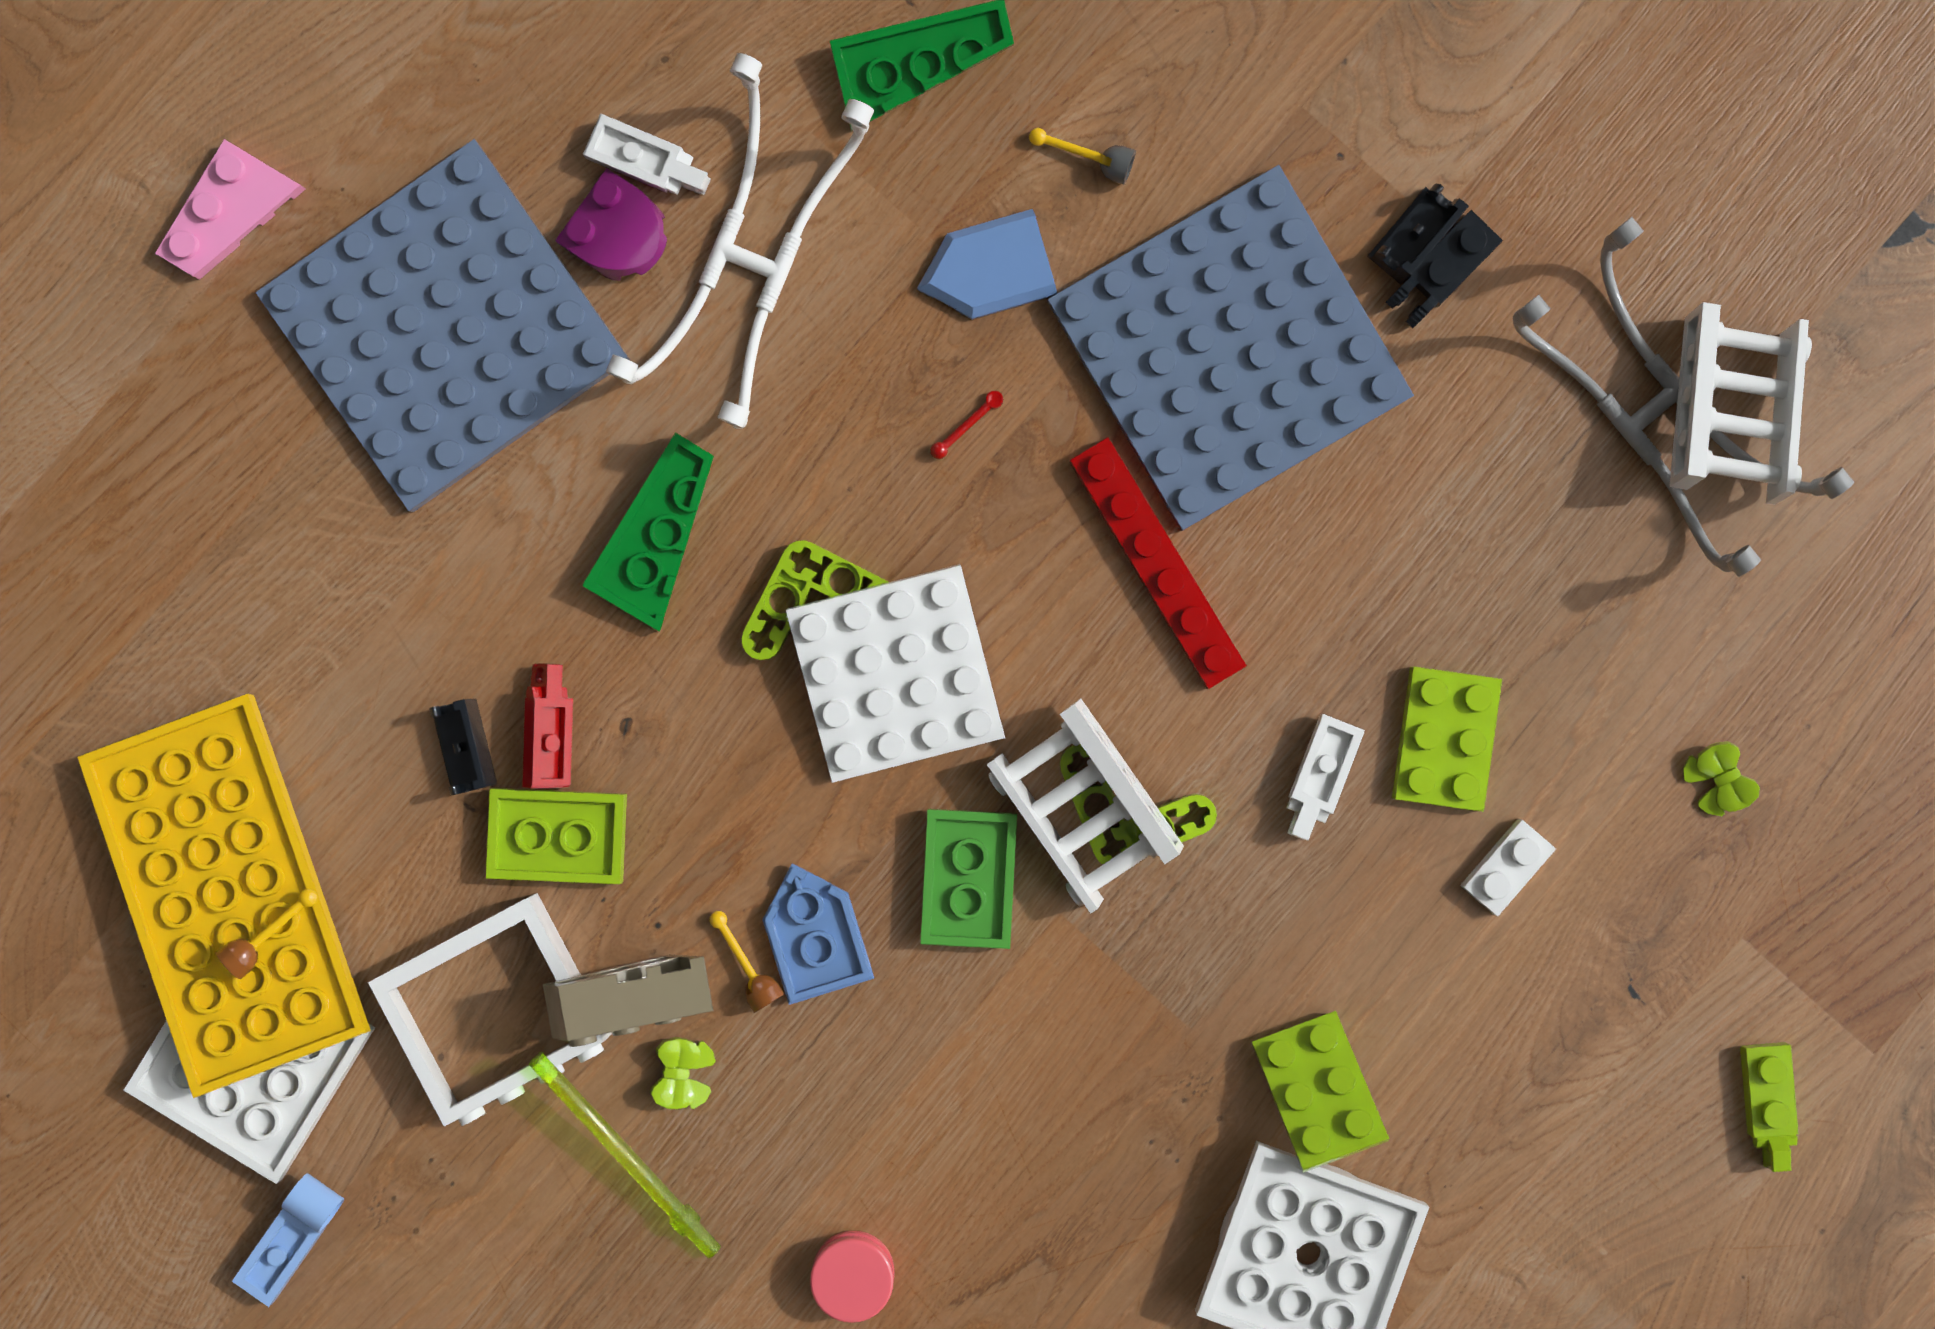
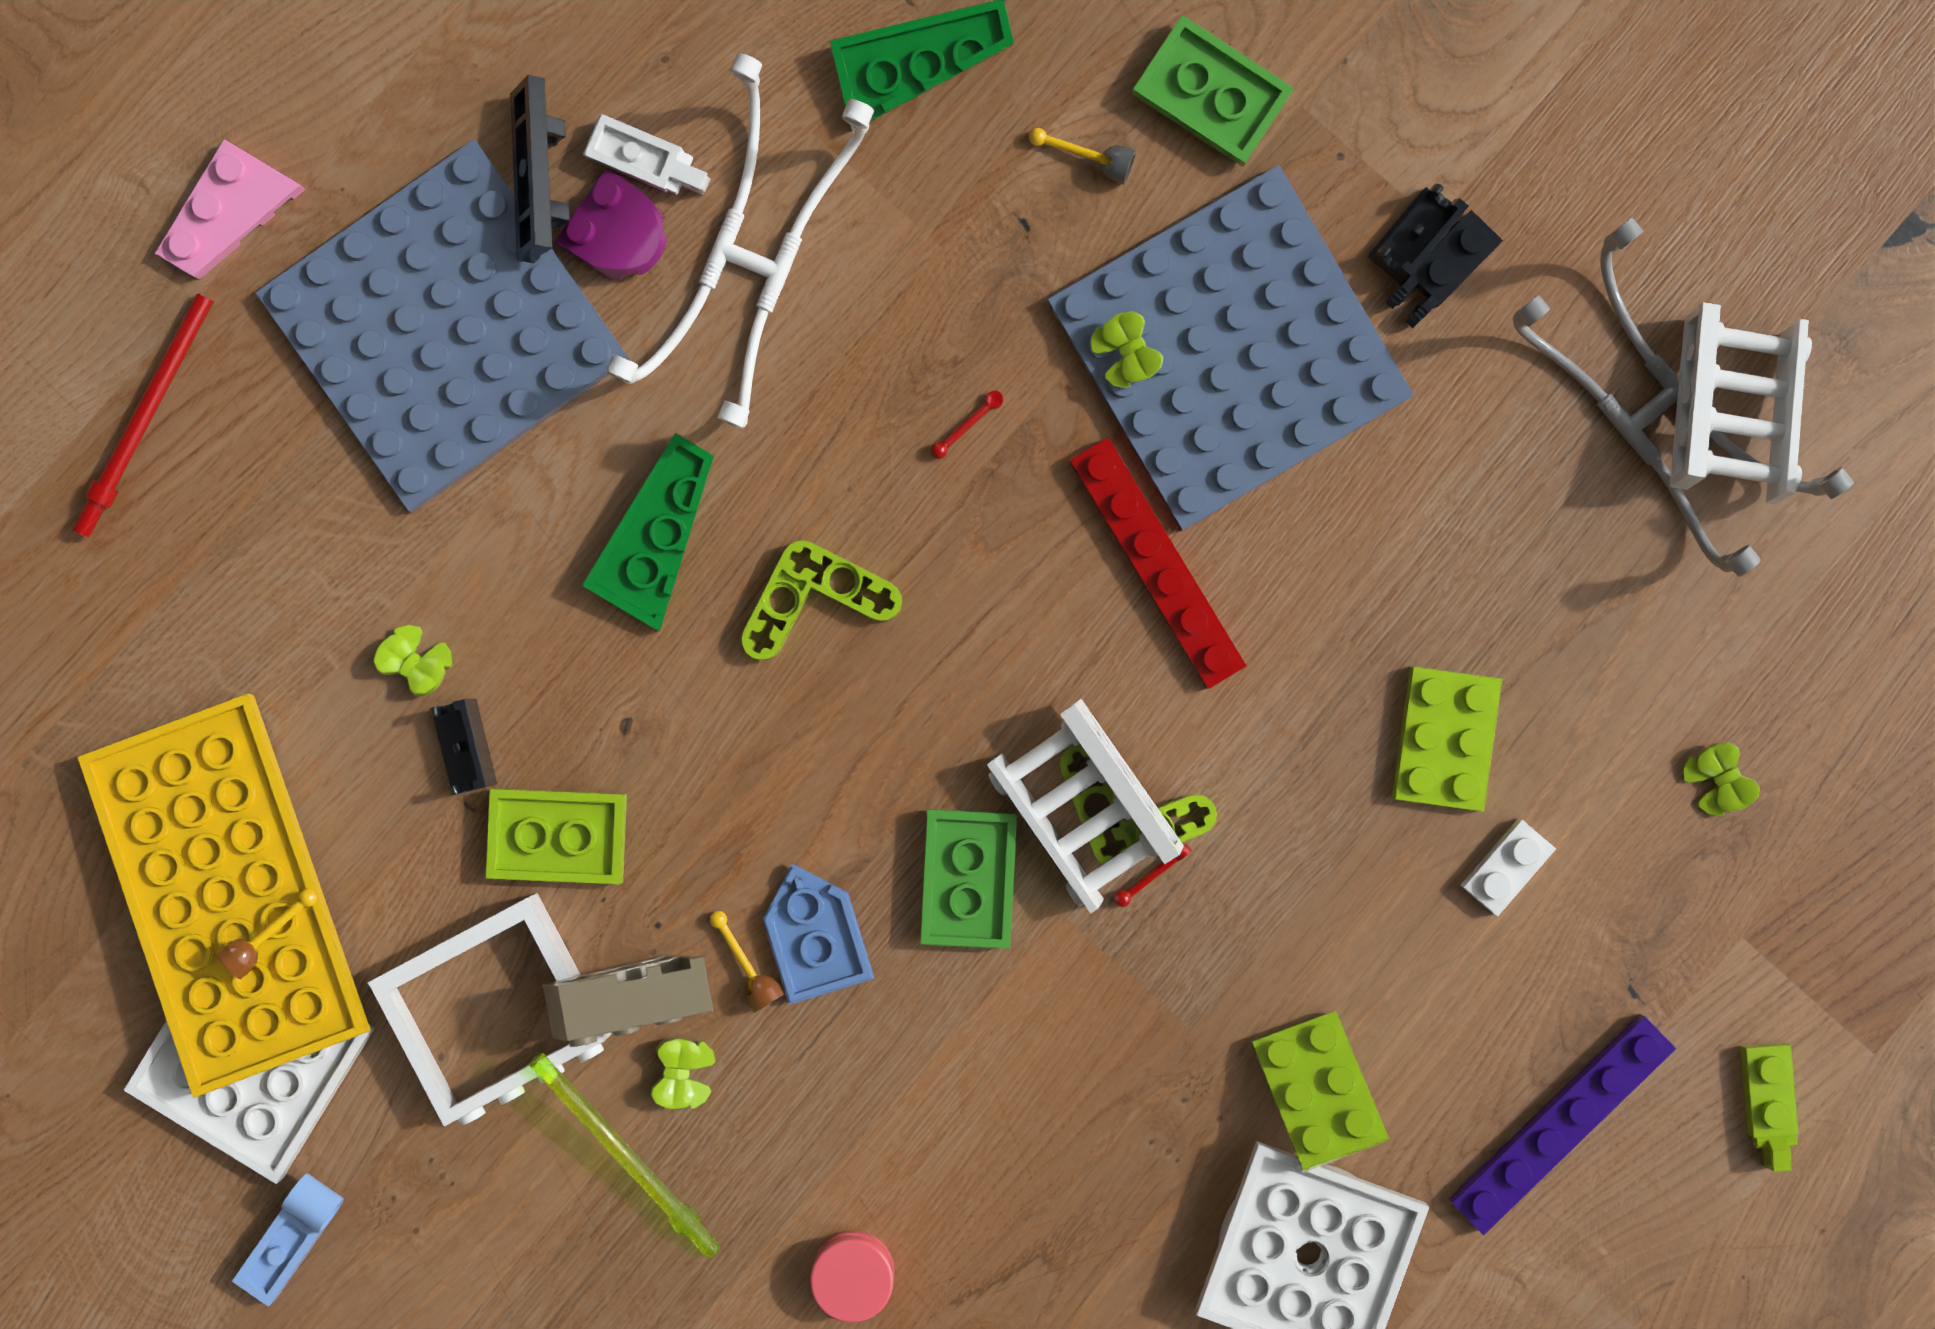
hinge [522,663,573,788] -> none
white plate [786,564,1005,783] -> none
medium blue tile [917,209,1057,320] -> none
white hinge [1287,714,1365,841] -> none
none -> red bar [72,293,214,537]
none -> lime piece [374,625,452,697]
none -> black hinge [510,75,570,264]
none -> lime piece [1091,311,1163,388]
none -> red hinge [1114,843,1192,907]
none -> bright green plate [1132,15,1294,167]
none -> dark purple plate [1449,1014,1676,1236]

